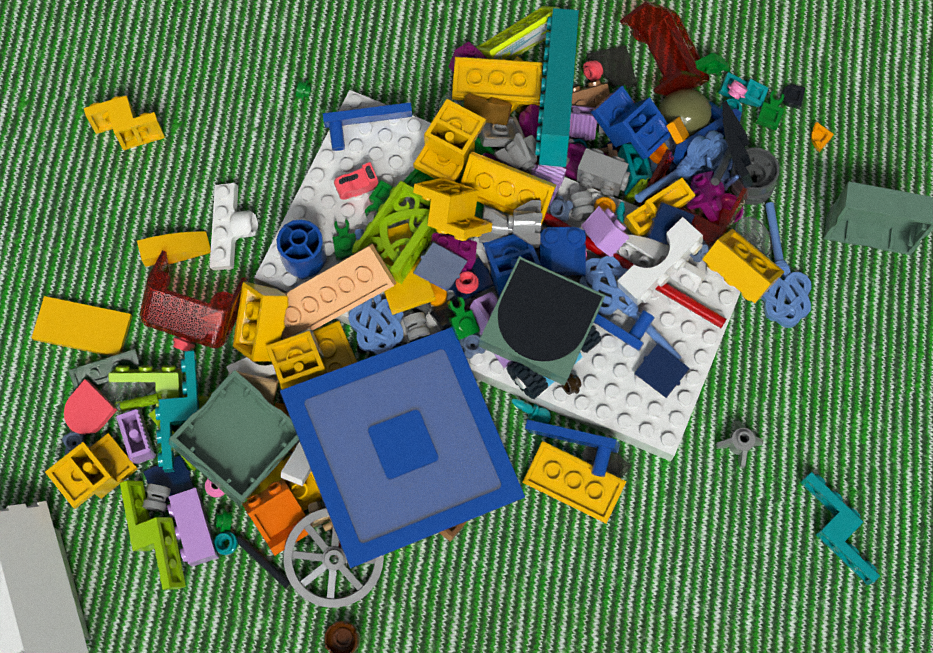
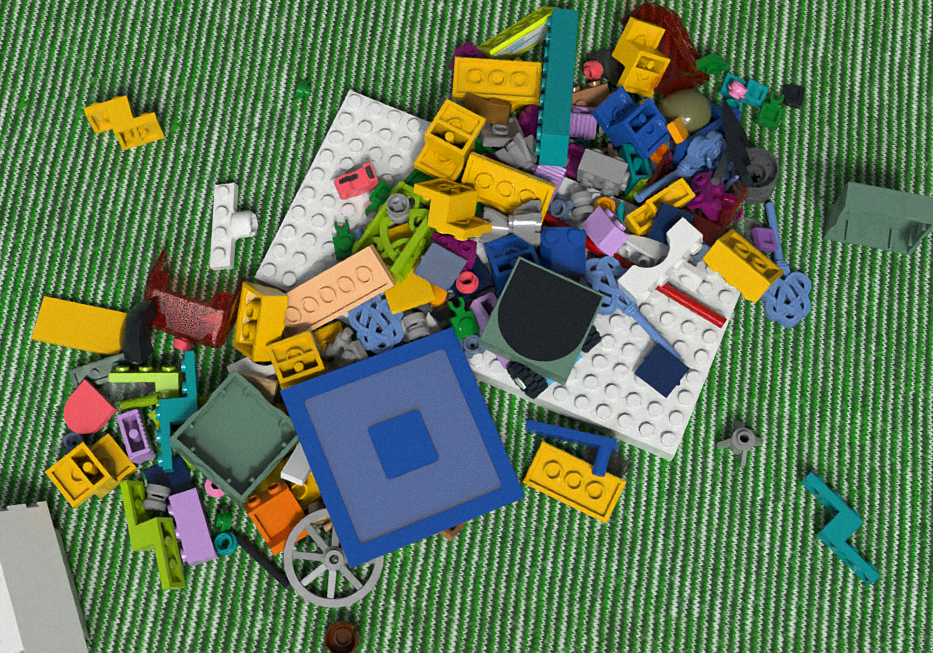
yellow slope [137,232,211,267] -> none
blue cylinder [276,219,327,280] -> none
blue piece [323,102,412,151] -> none
teal bar [512,399,551,424] -> none
dark brown plate [561,373,582,395] -> none
blue piece [593,310,655,351] -> none
light orange tile [811,122,834,152] -> none
none -> black brick [119,300,158,363]
none -> light grey plate [324,328,369,371]
none -> light grey wheel [386,193,410,224]
none -> yellow bracket [612,17,671,98]
none -> medium lavender tile [751,227,778,252]

